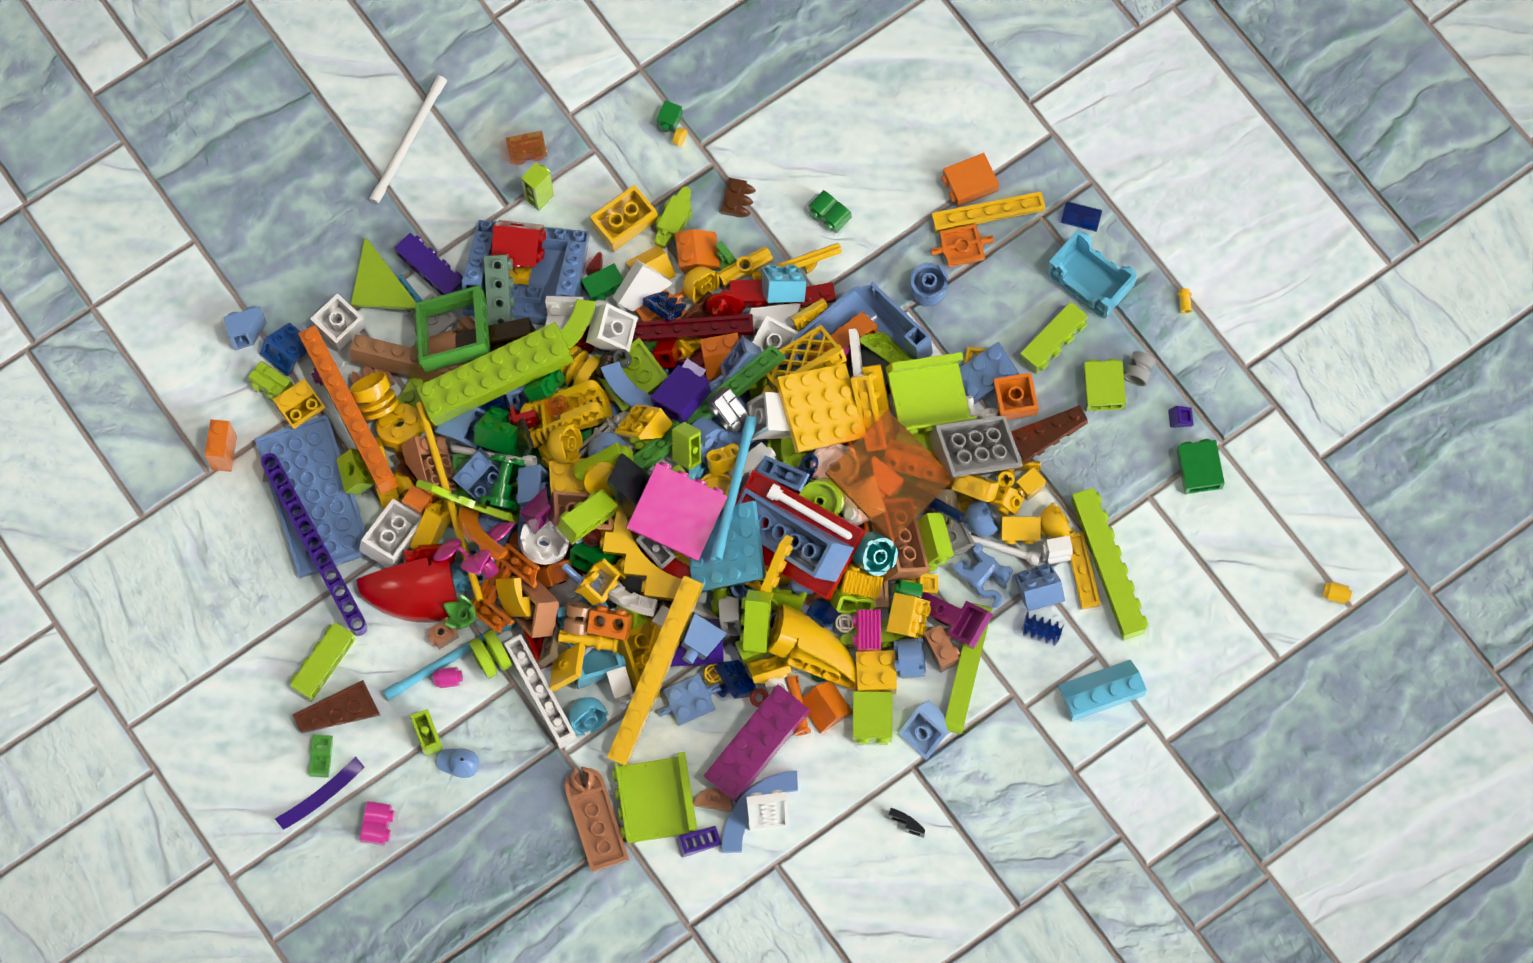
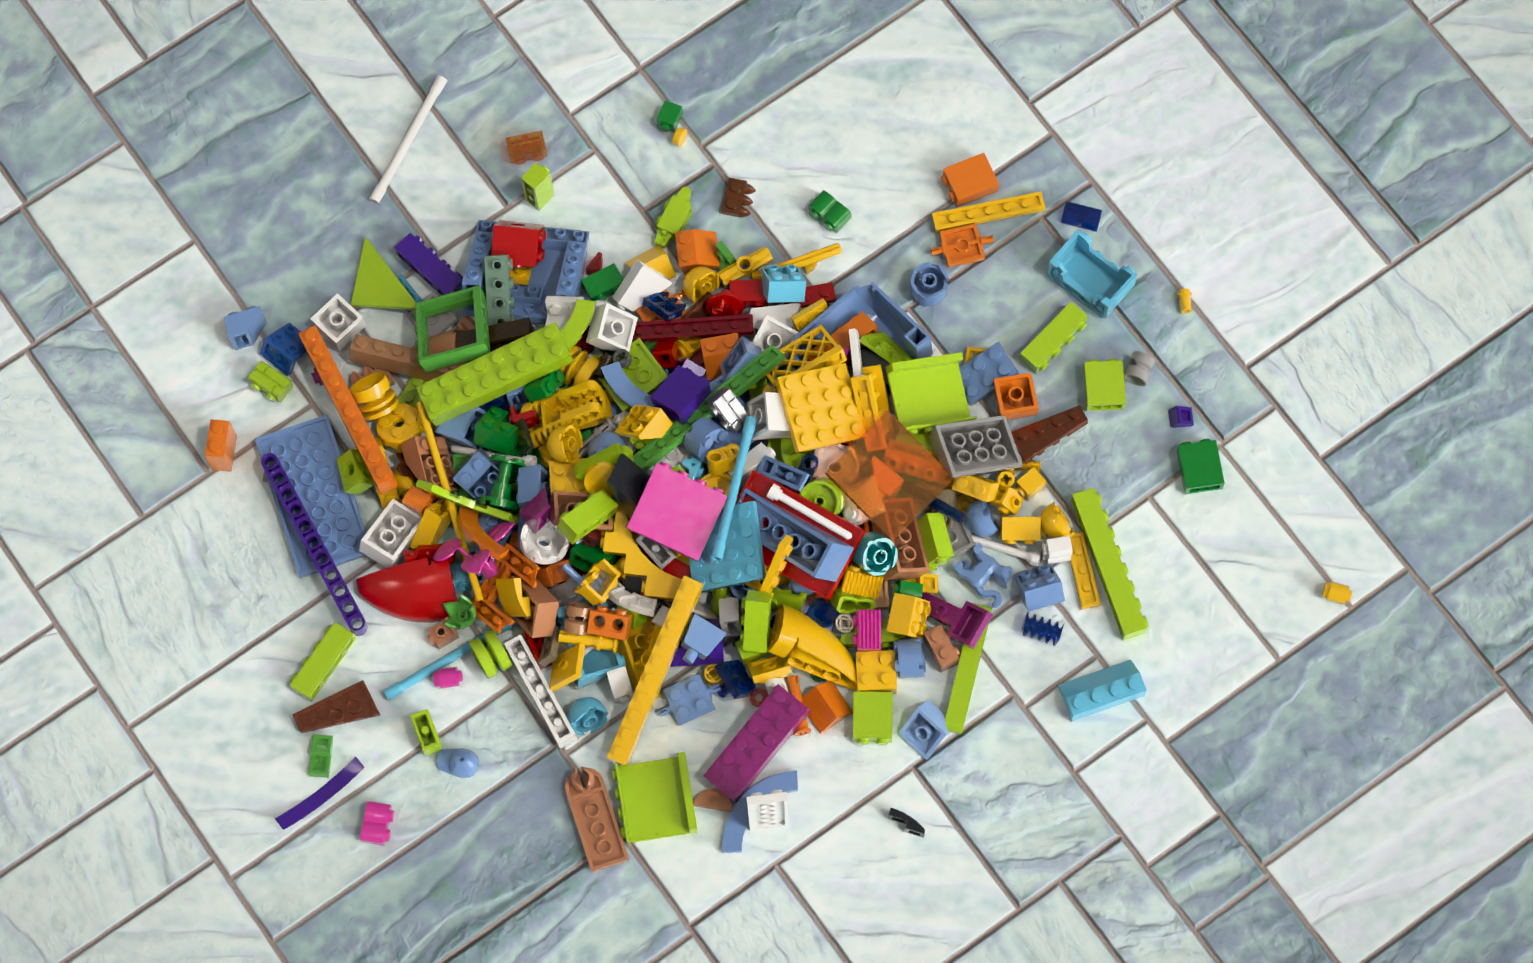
yellow slope [273,378,326,429] -> none
clear orange plate [548,395,570,416] -> none
yellow brick [590,184,658,252] -> none
lime brick [672,422,701,470] -> none
dark purple slope [676,826,722,858] -> none
white plate [966,396,999,419] -> none

